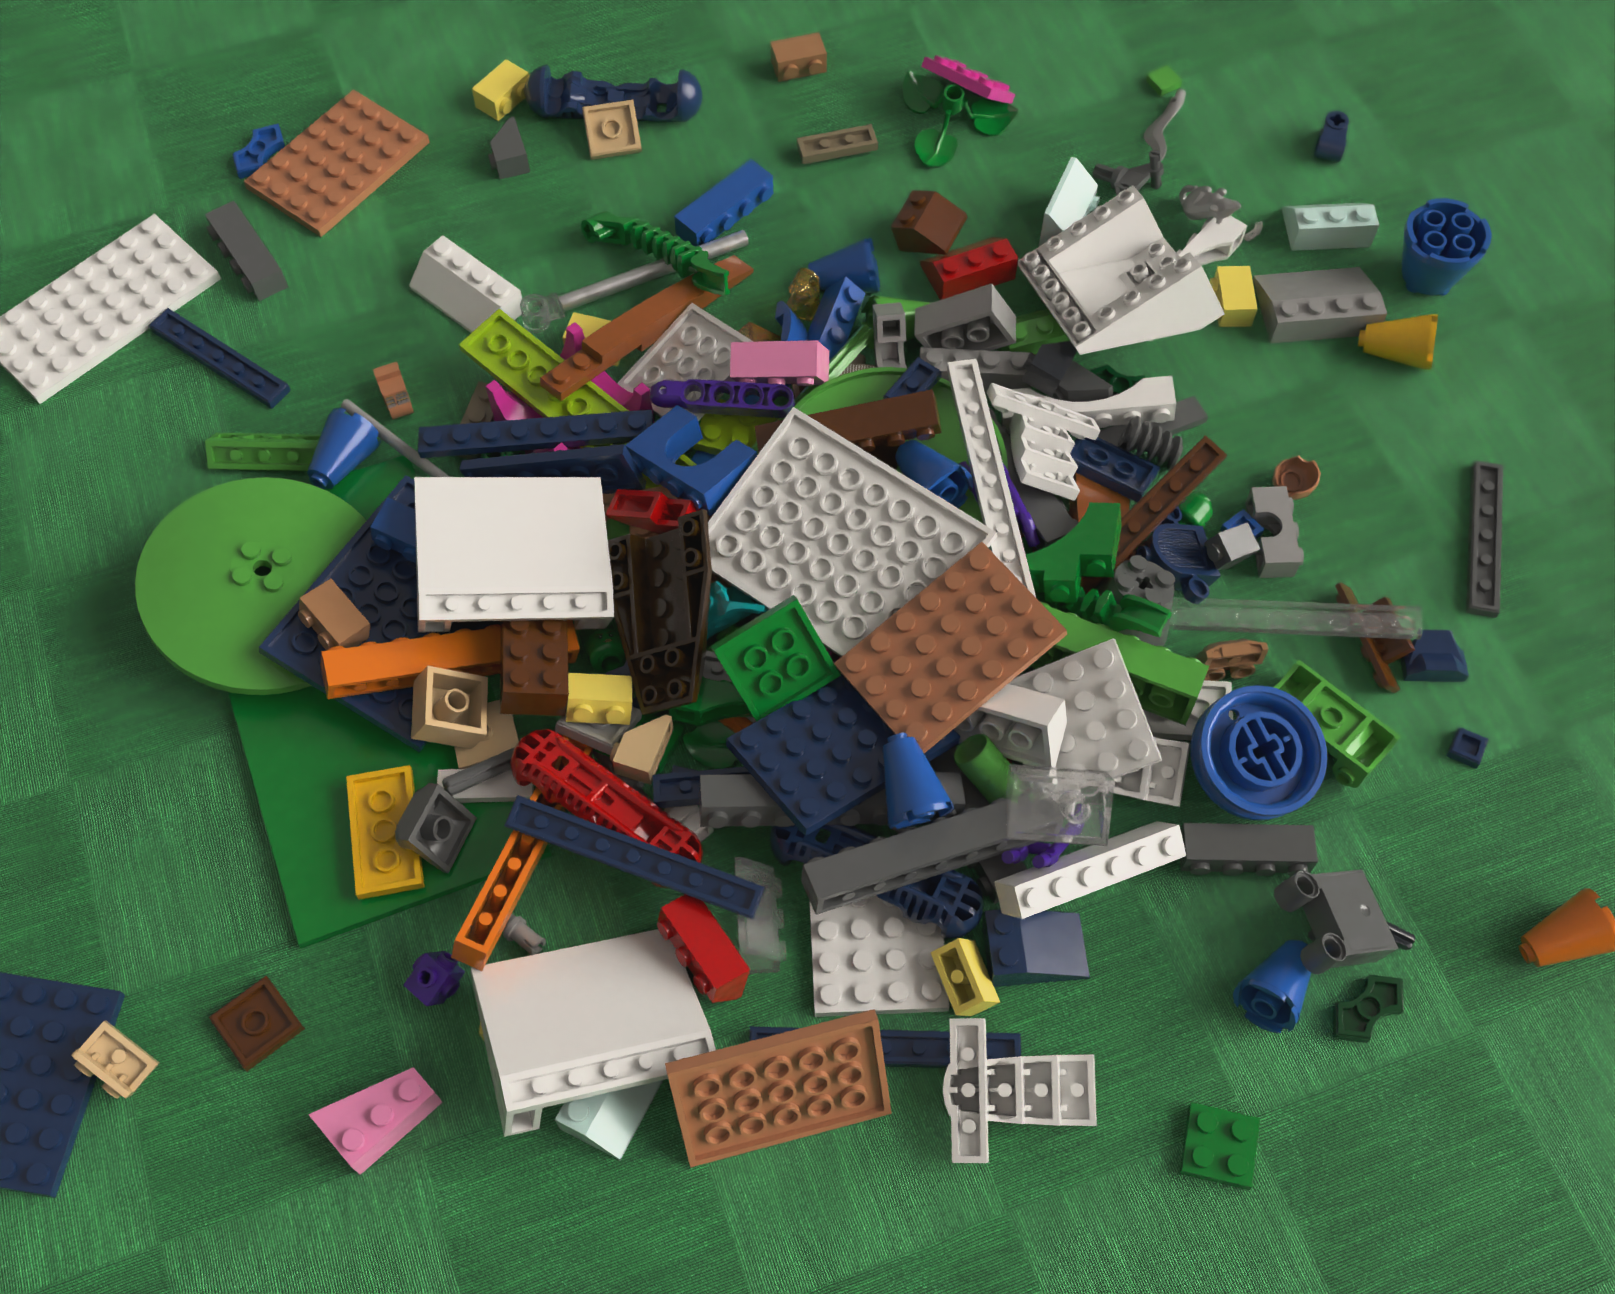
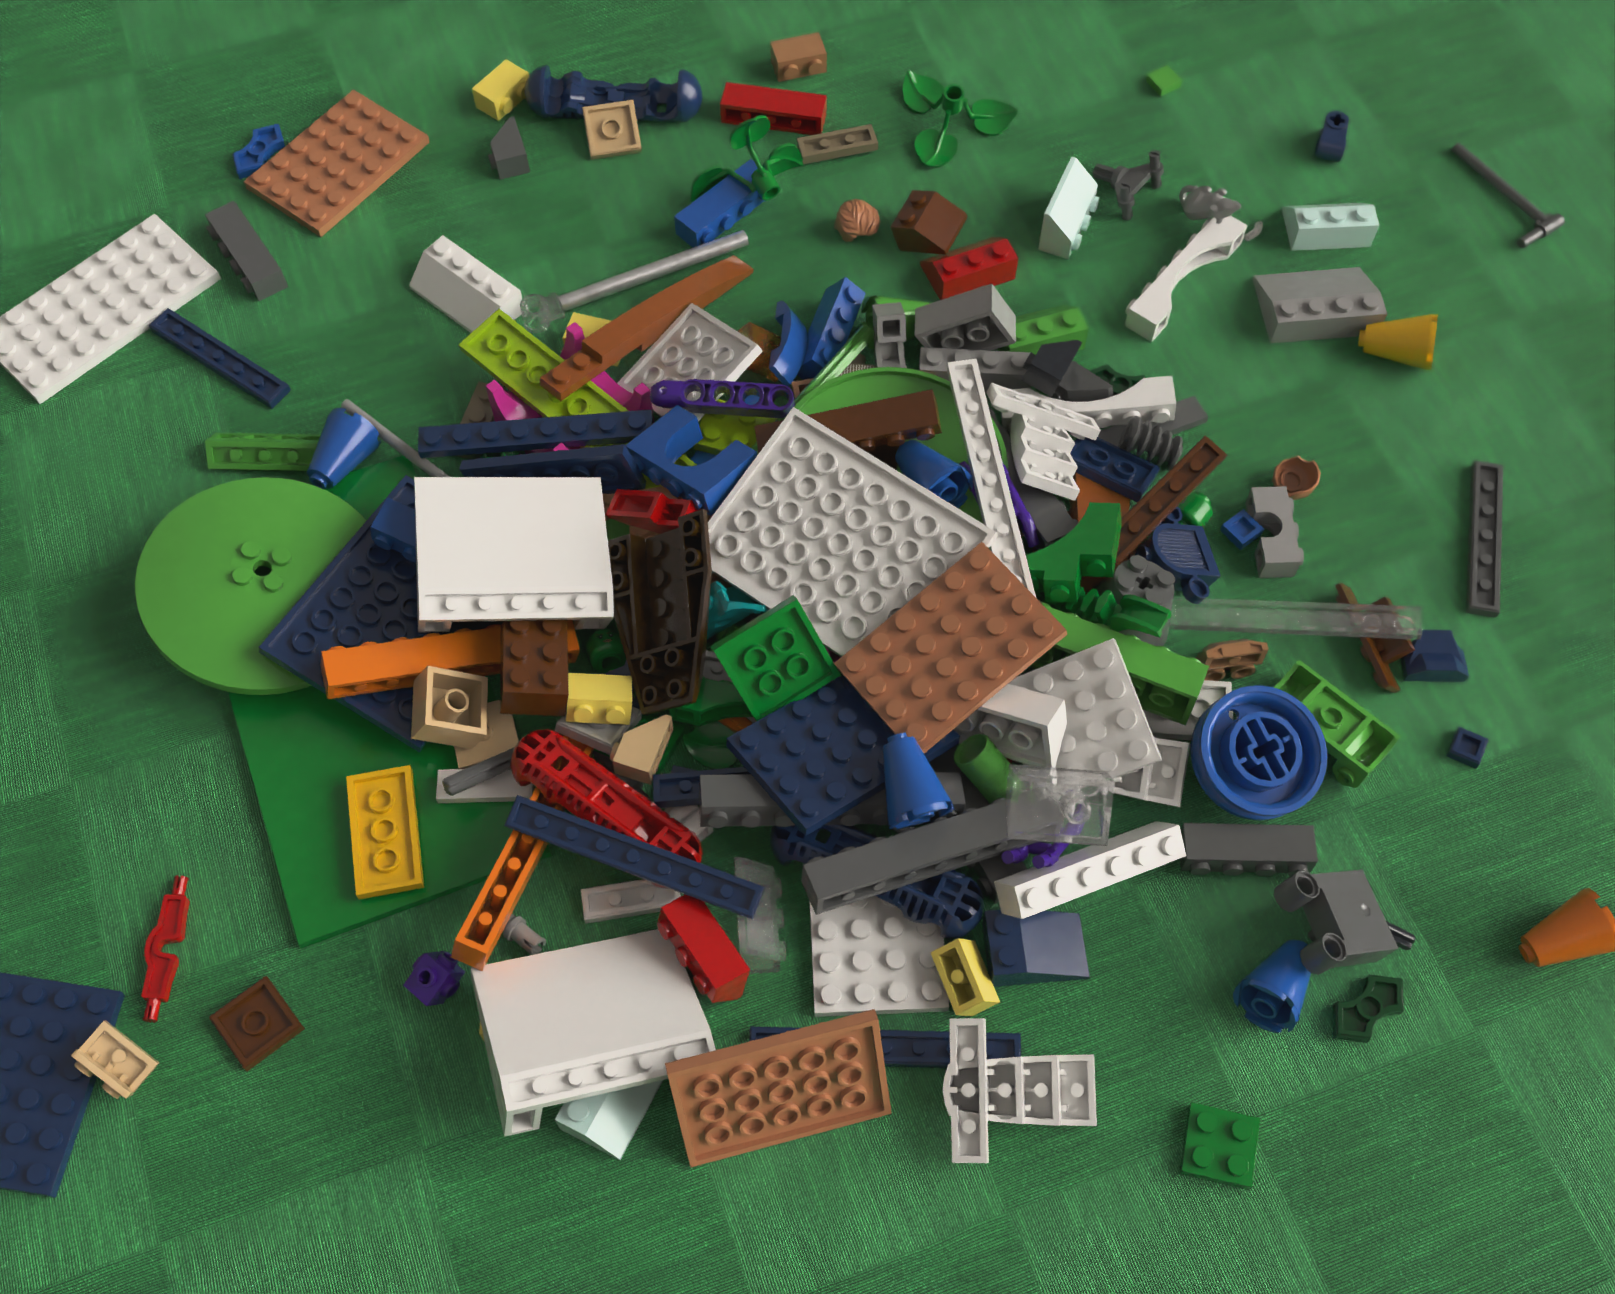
medium nougat brick [298,579,370,650] -> none
bright pink wedge [308,1067,443,1175] -> none
nougat leg [372,361,414,420] -> none
dark grey slope [395,783,477,874] -> none
green piece [581,211,730,296] -> none
bright pink wedge [730,340,829,386] -> none
clear yellow leg [787,268,820,321] -> none
blue cone [804,237,880,293] -> none
dark blue plate [883,357,942,399] -> none
dark pink plate [921,55,1016,104] -> none
white slope [1018,185,1225,355] -> none
light grey piece [1144,89,1186,162] -> none
slope [1204,522,1260,570] -> none
light yellow brick [1209,266,1258,327] -> none
blue cone [1401,198,1492,296] -> none
none -> red piece [141,875,190,1023]
none -> white tile [581,879,681,924]
none -> green plant [690,115,803,203]
none -> red brick [720,82,827,135]
none -> nougat hair [834,199,880,242]
none -> dark grey bar [1451,143,1565,249]

